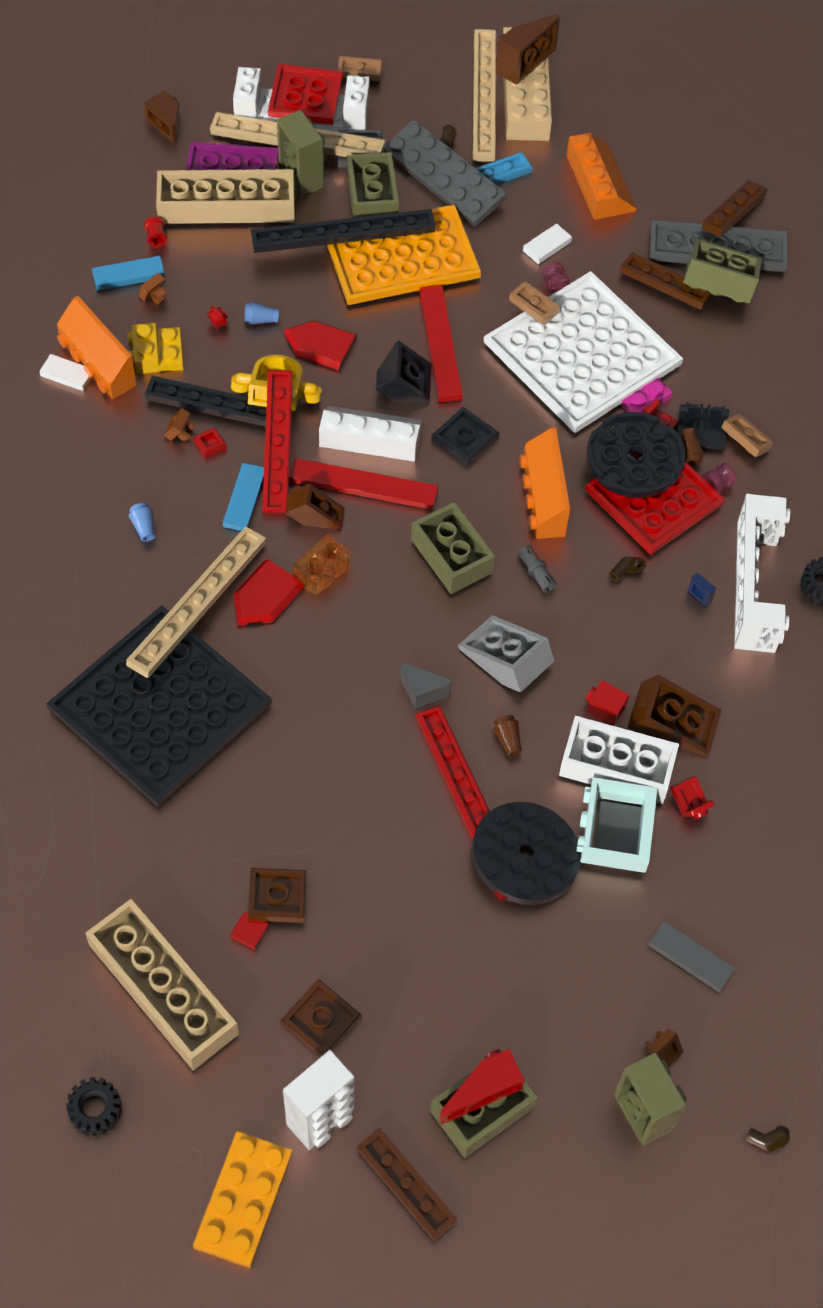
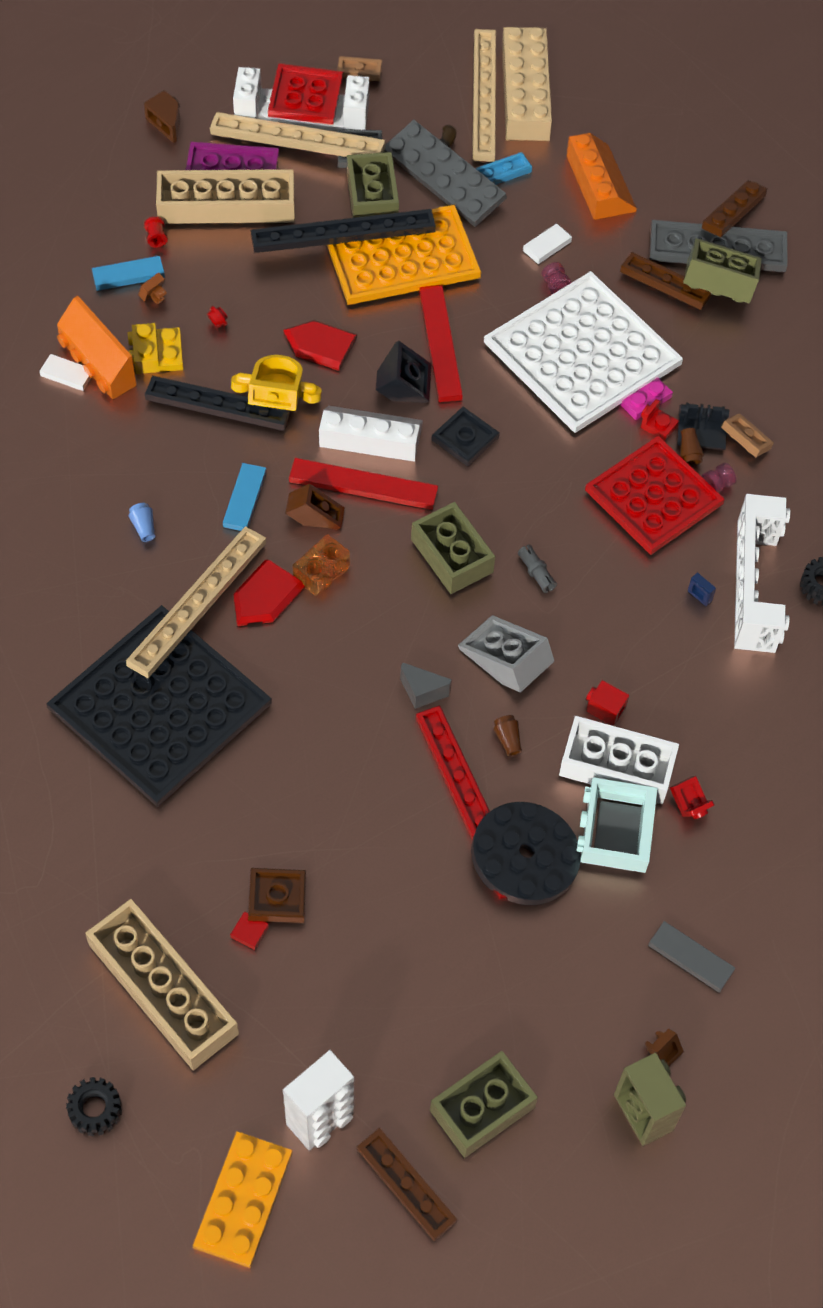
dark orange tile [163,408,195,441] -> none
red tile [193,427,227,459] -> none
medium blue cone [244,301,279,325] -> none
red tile [262,370,293,515] -> none
olive brick [277,110,325,197] -> none
reddish brown tile [281,979,362,1057] -> none
red slope [439,1049,525,1125] -> none
reddish brown slope [496,14,560,85] -> none
medium nougat plate [509,281,560,325] -> none
orange slope [520,427,570,539] -> none
black plate [586,412,685,498] -> none
dark brown arm [609,557,646,582] -> none
reddish brown slope [627,674,721,756] -> none
dark brown arm [745,1125,790,1152] -> none

